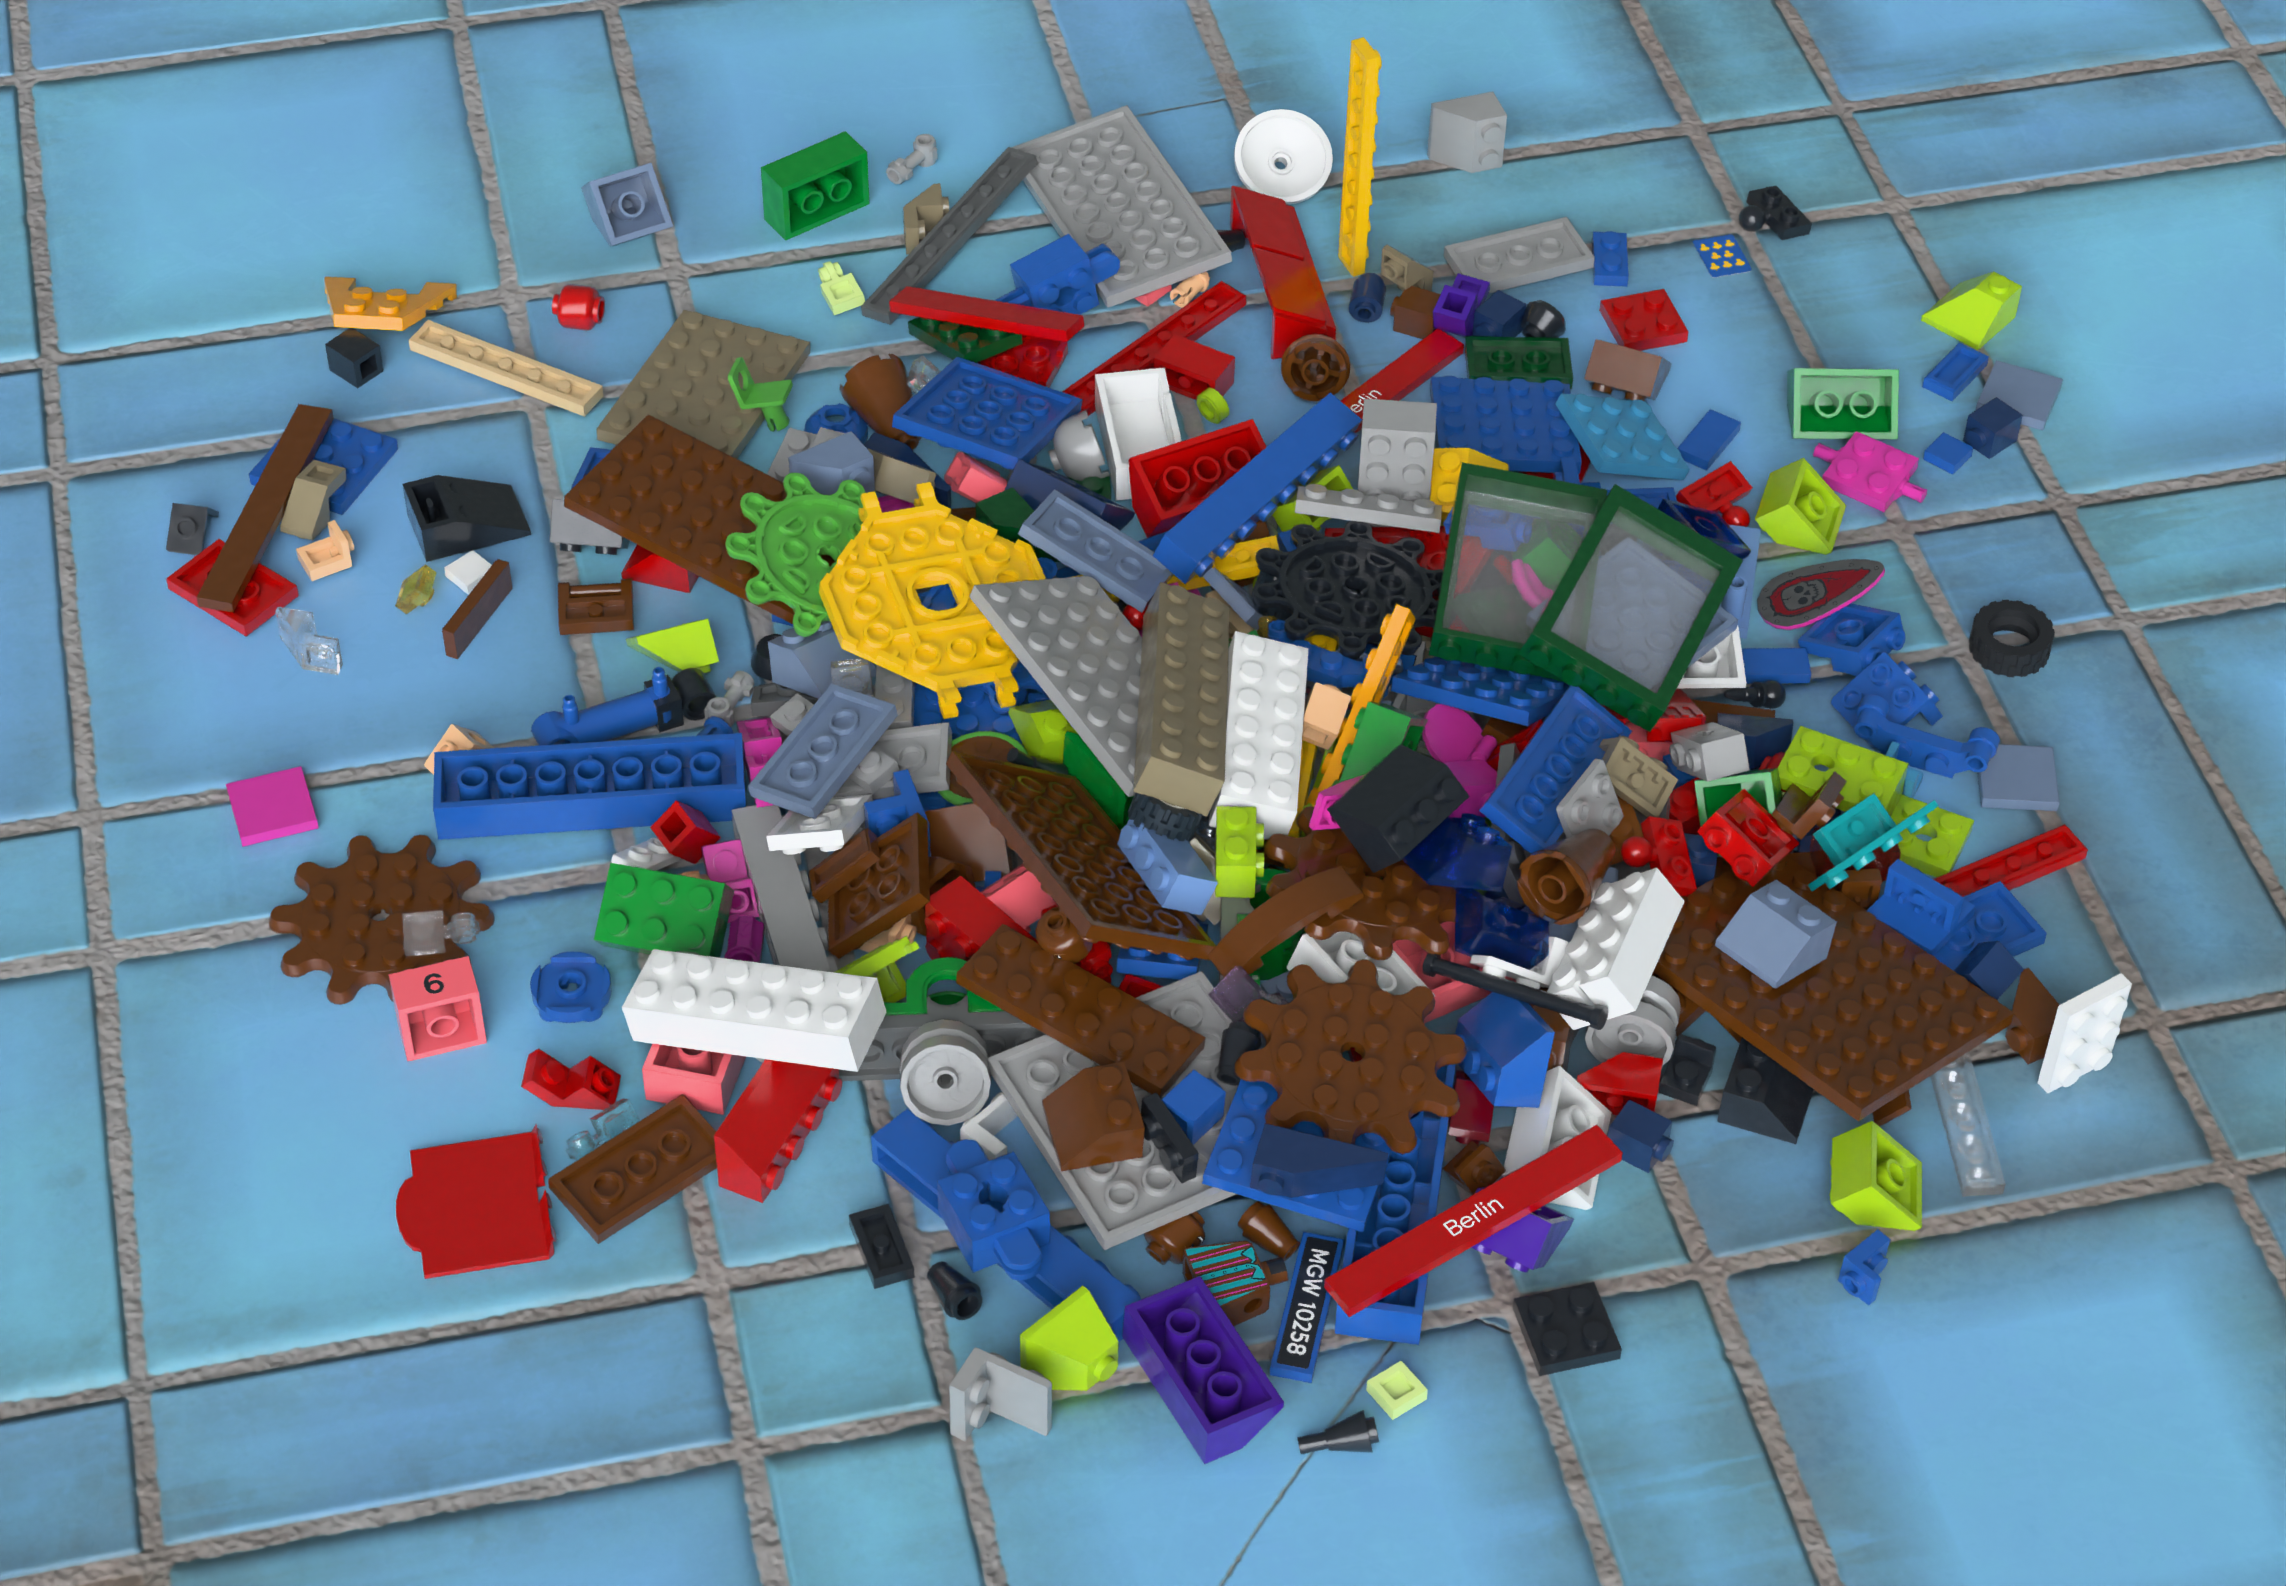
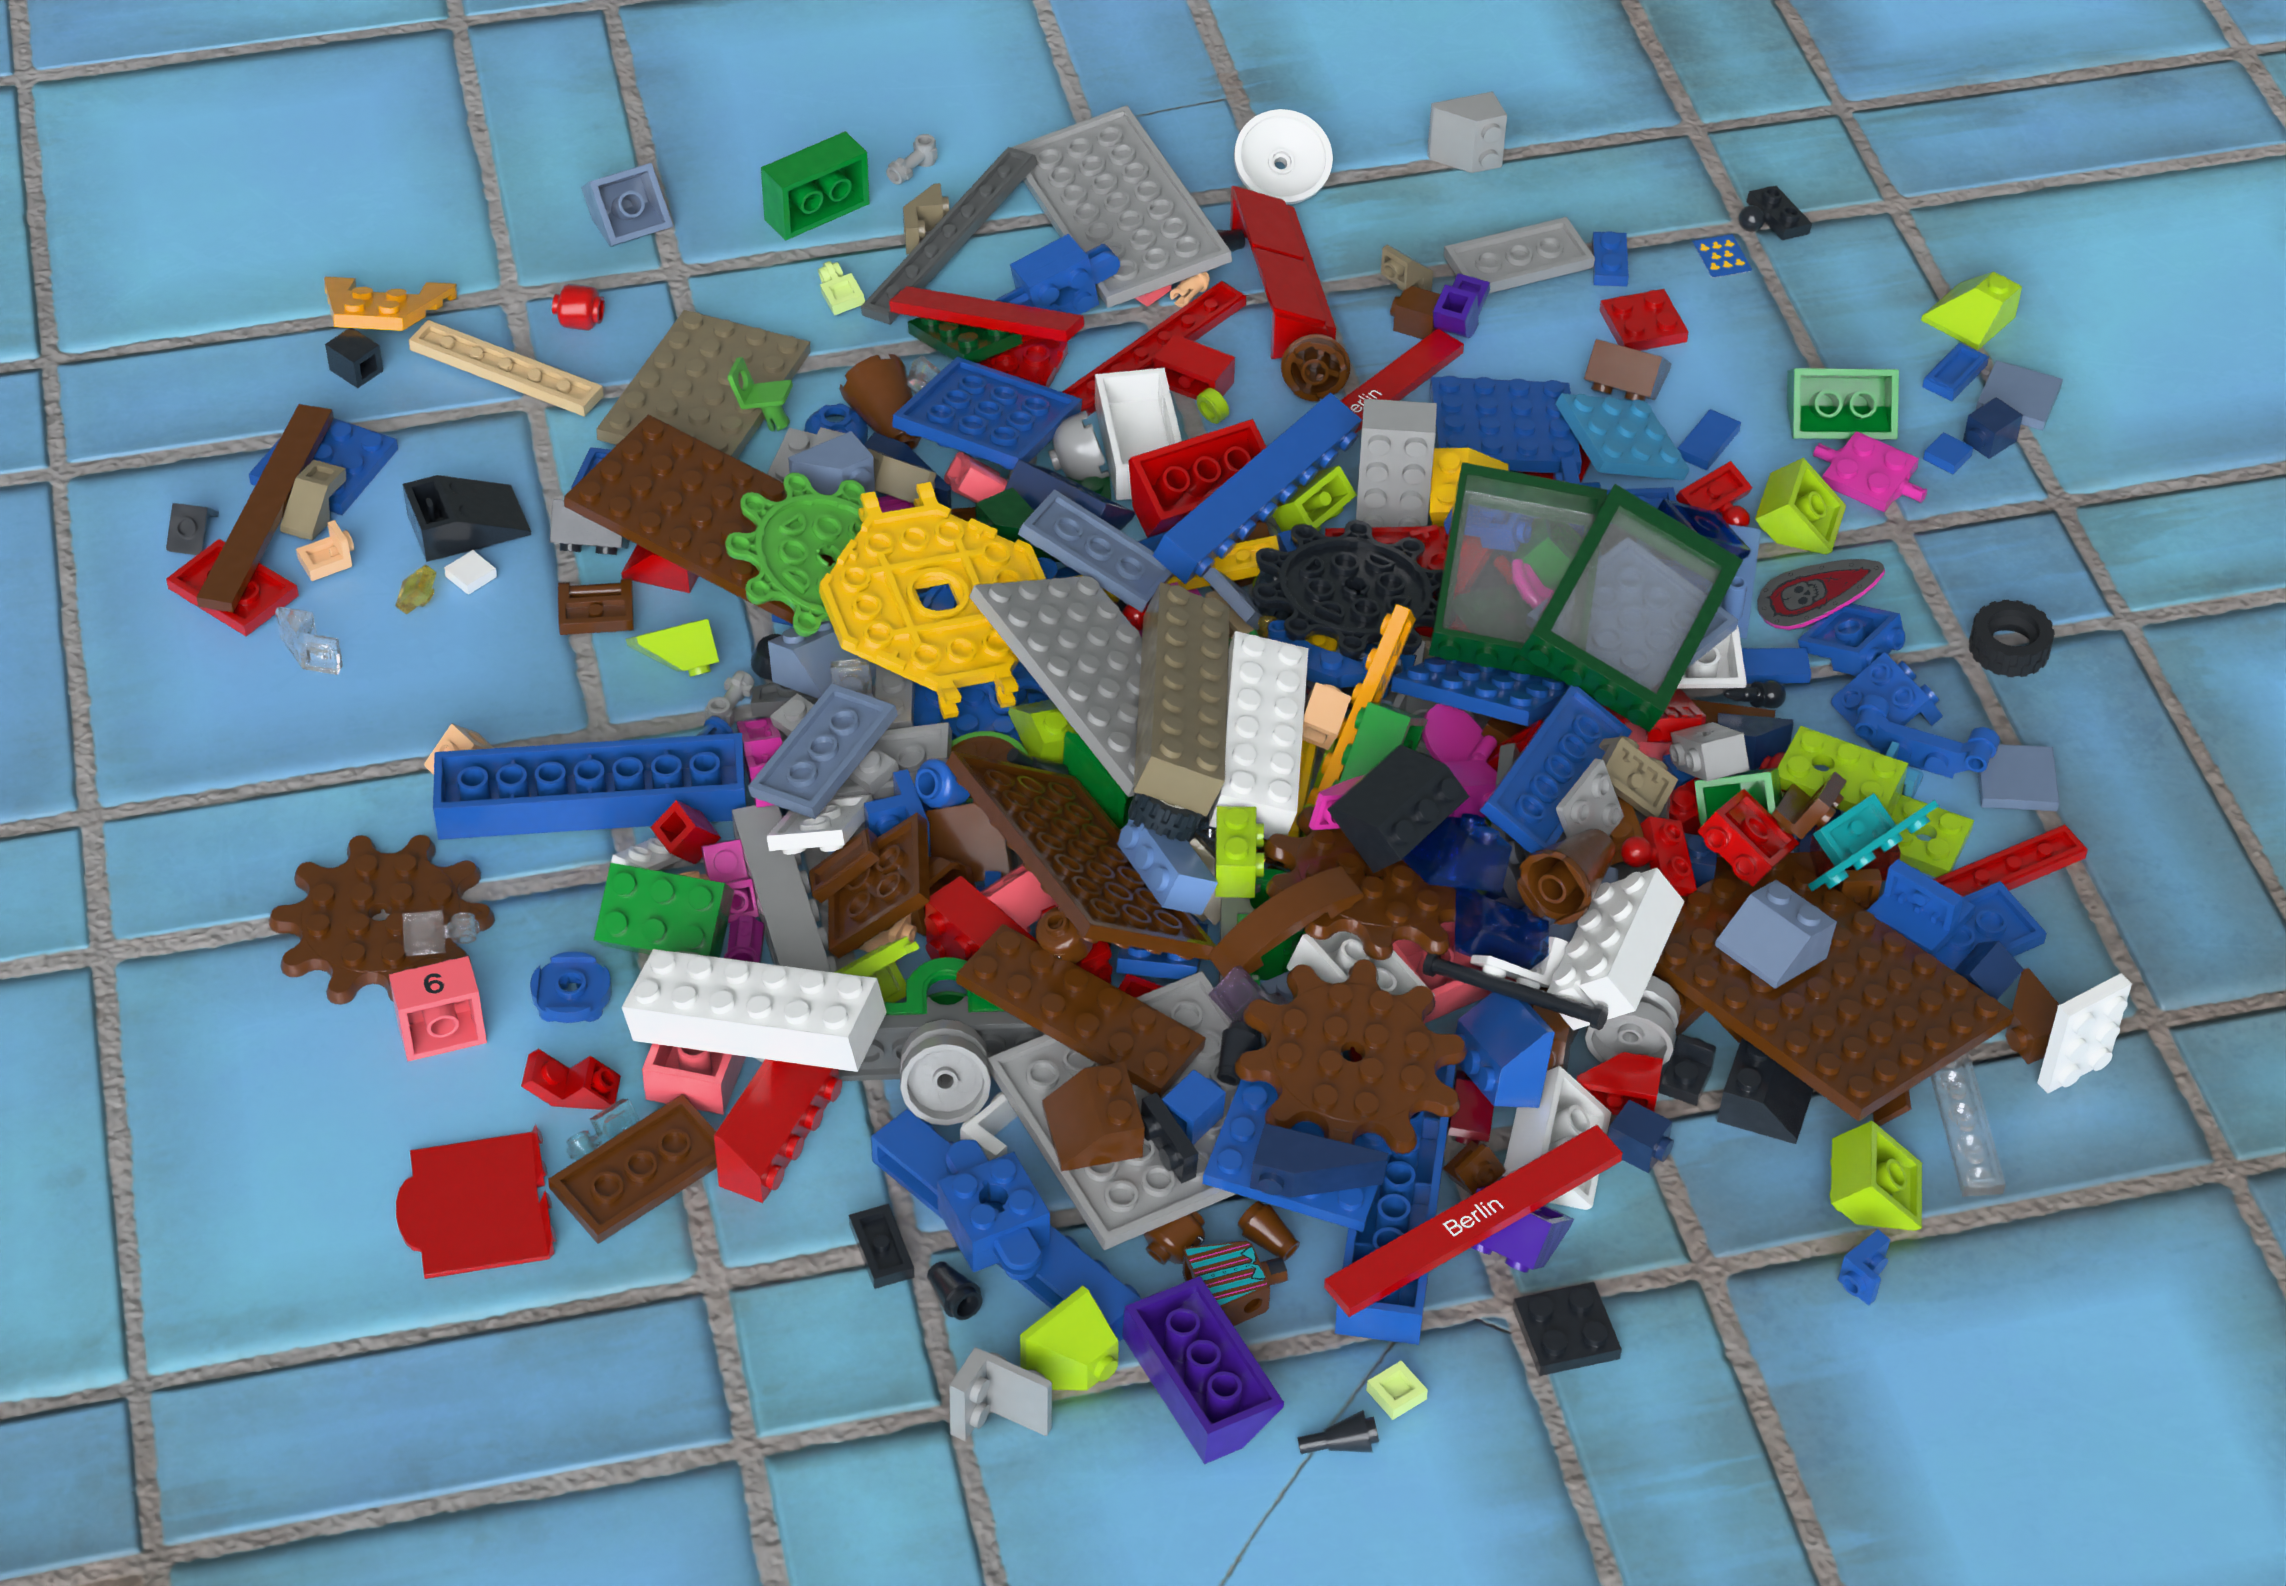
dark pink tile [226,766,319,847] -> none
tile [442,559,513,659] -> none
blue piece [531,667,716,746] -> none
tile [1270,1232,1344,1383] -> none
light grey plate [1295,484,1442,533] -> none
yellow plate [1338,37,1382,277] -> none
dark blue brick [1348,273,1386,323] -> none
dark green plate [1464,336,1573,389] -> none
dark blue brick [1472,290,1526,337] -> none
black cone [1521,300,1566,338] -> none
none -> blue head [915,758,970,808]

